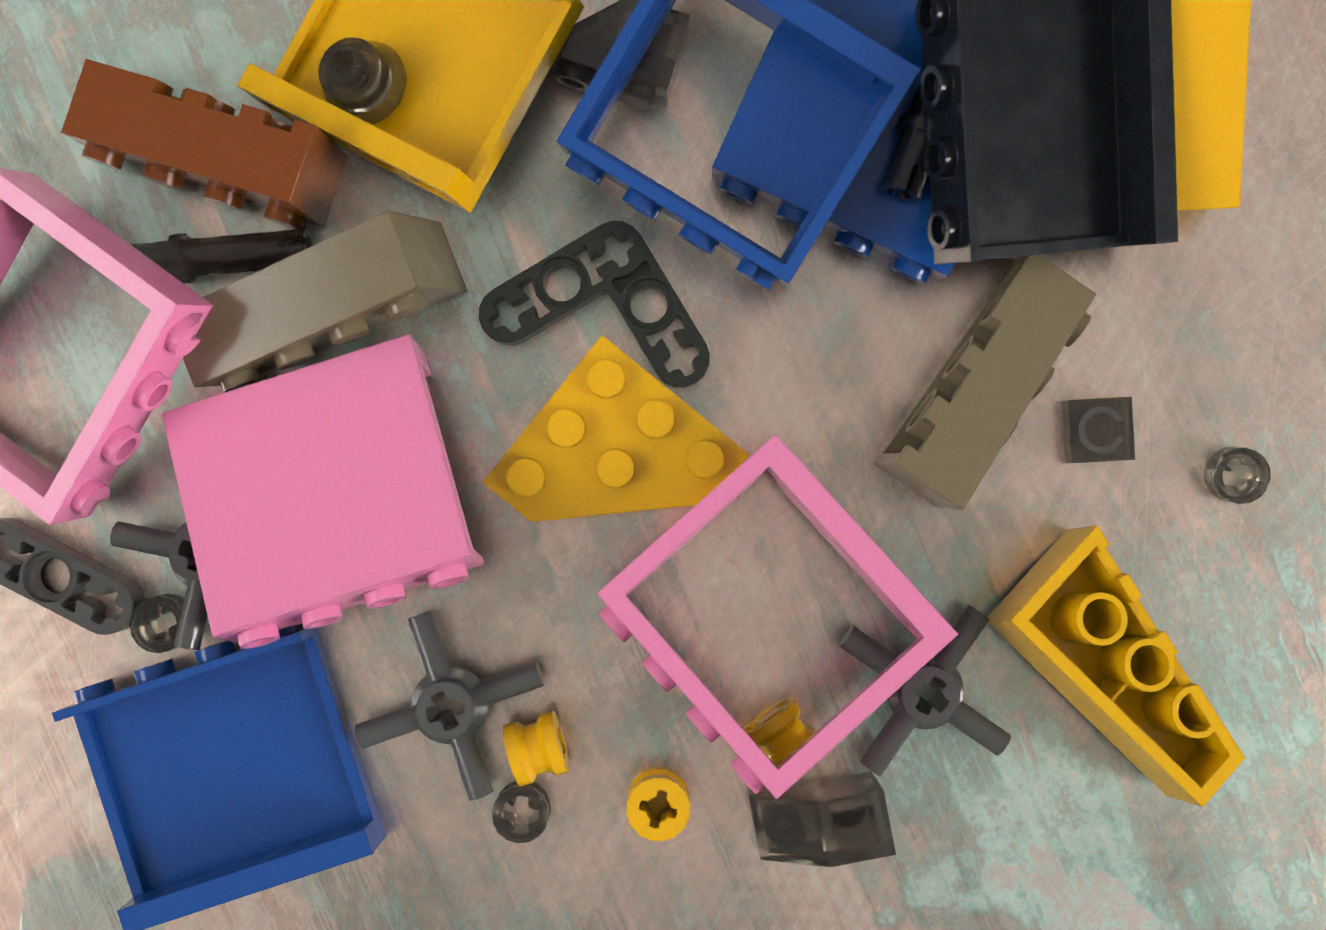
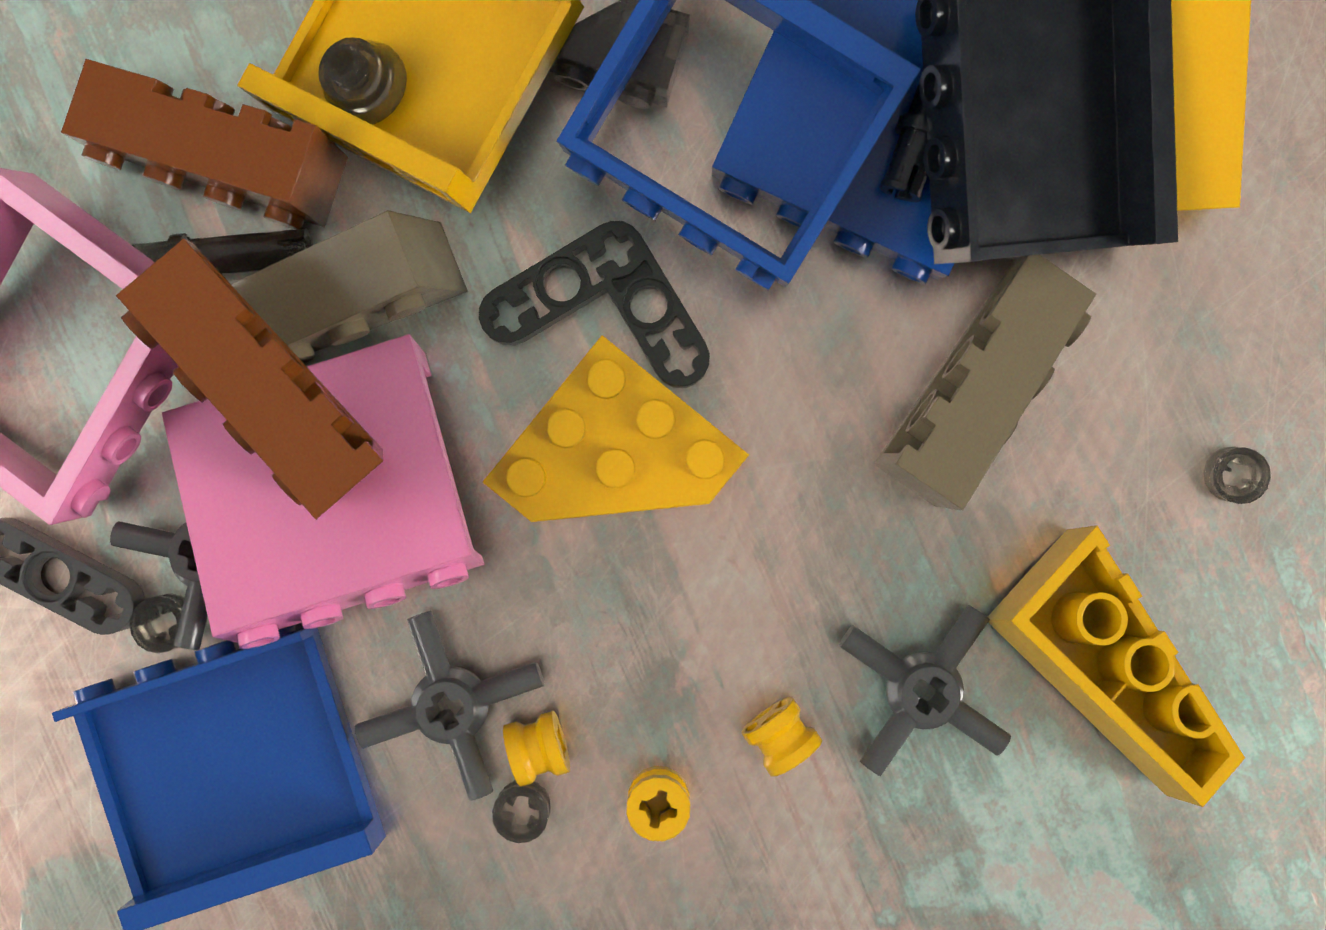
bright pink window [597,434,958,799] -> none
clear smoke slope [748,771,896,867] -> none
clear smoke tile [1062,397,1135,463] -> none
none -> dark orange wedge [116,238,383,520]

